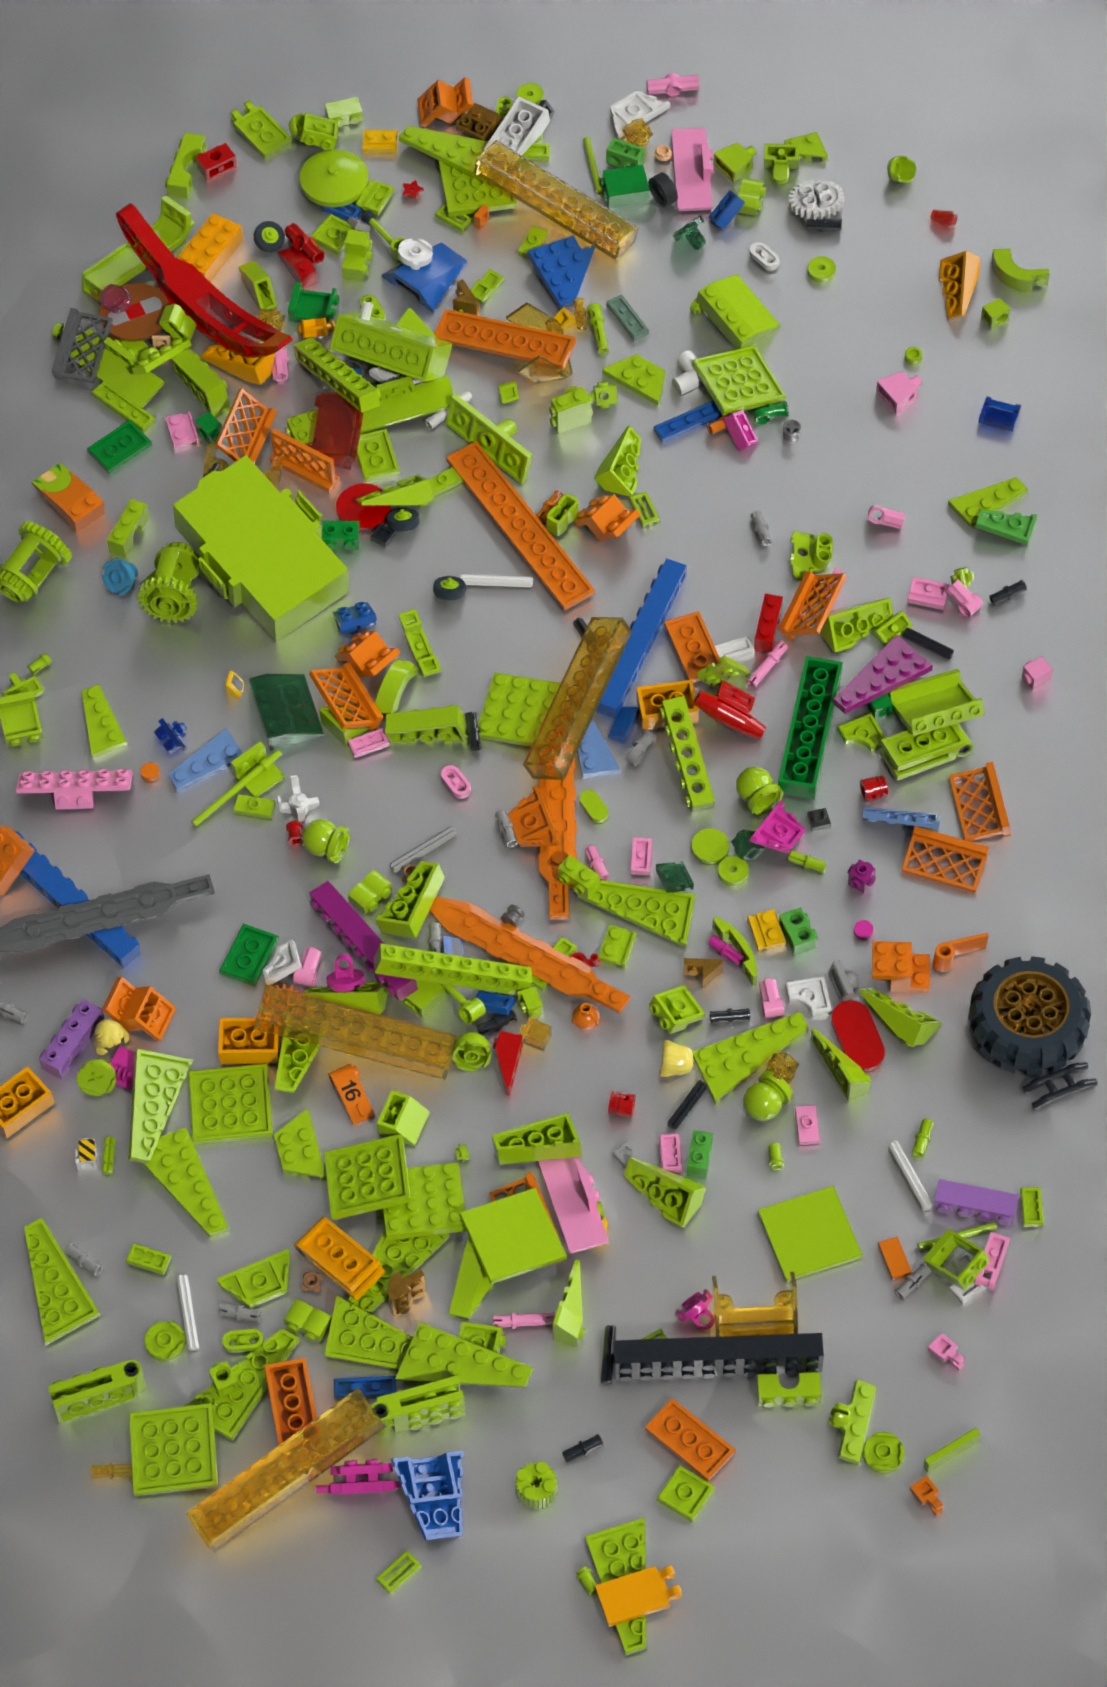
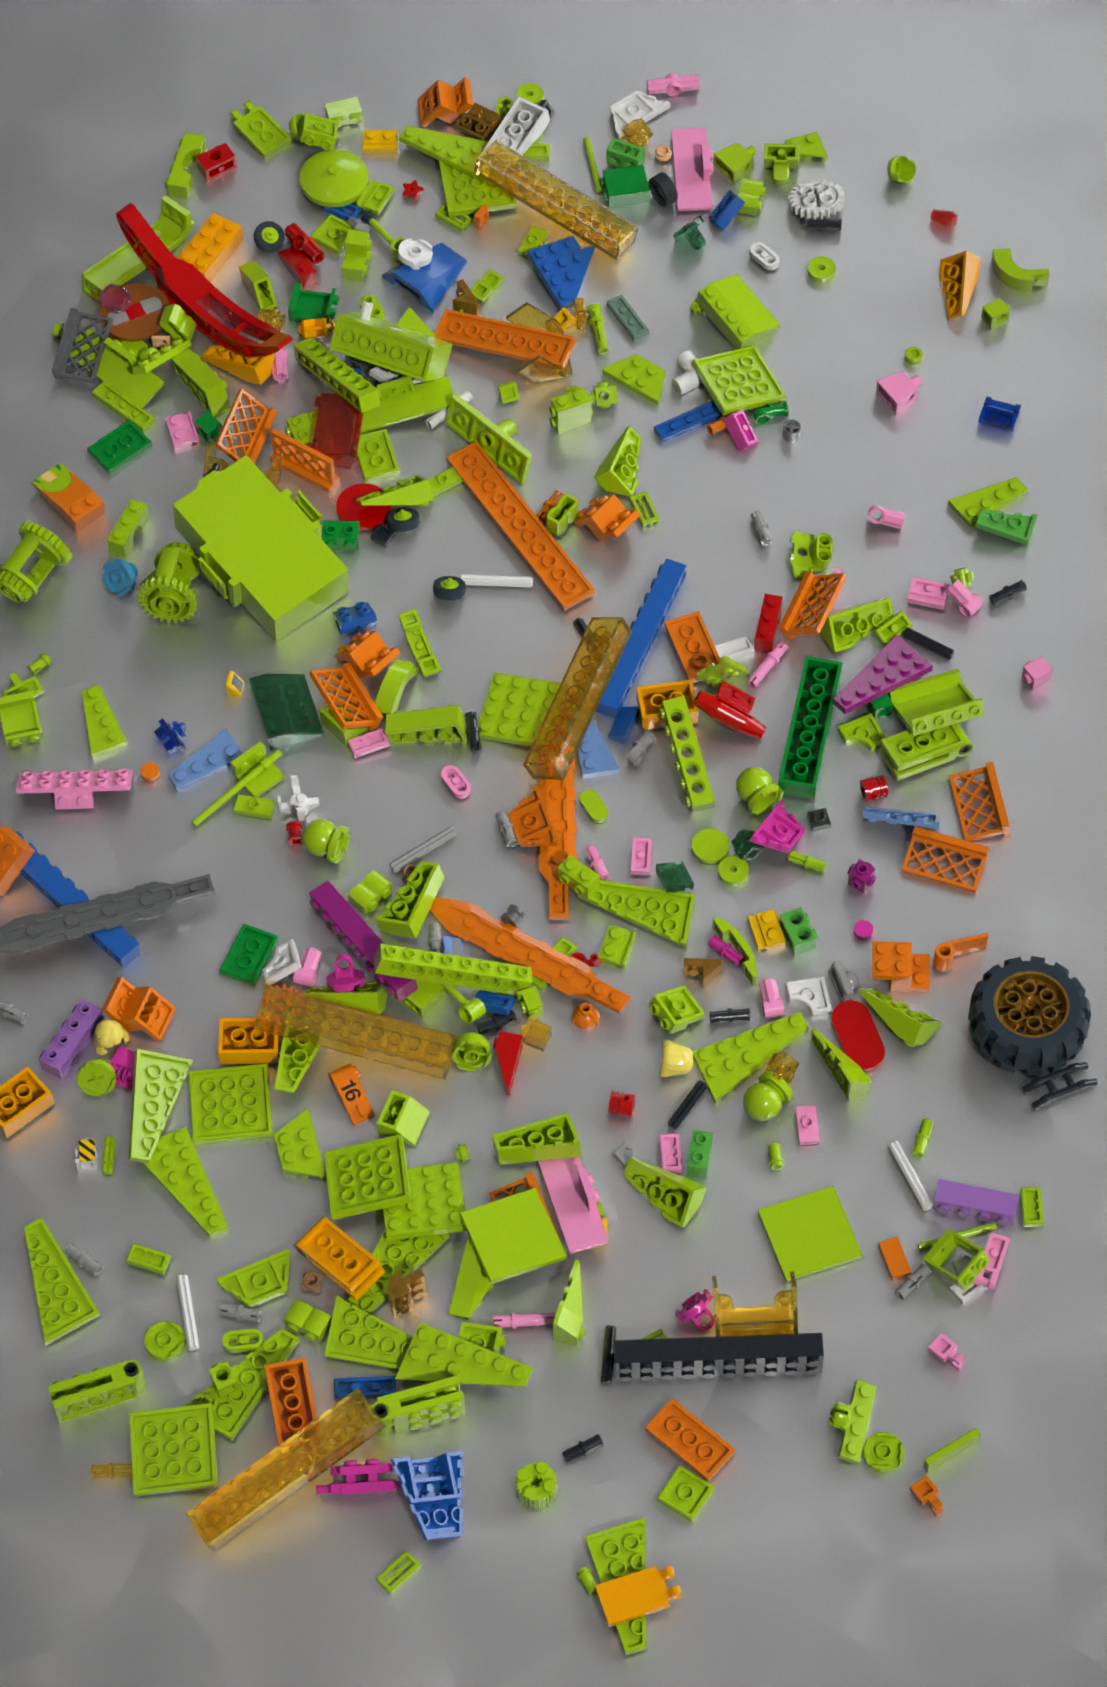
lime arch [757,1372,822,1408] -> none

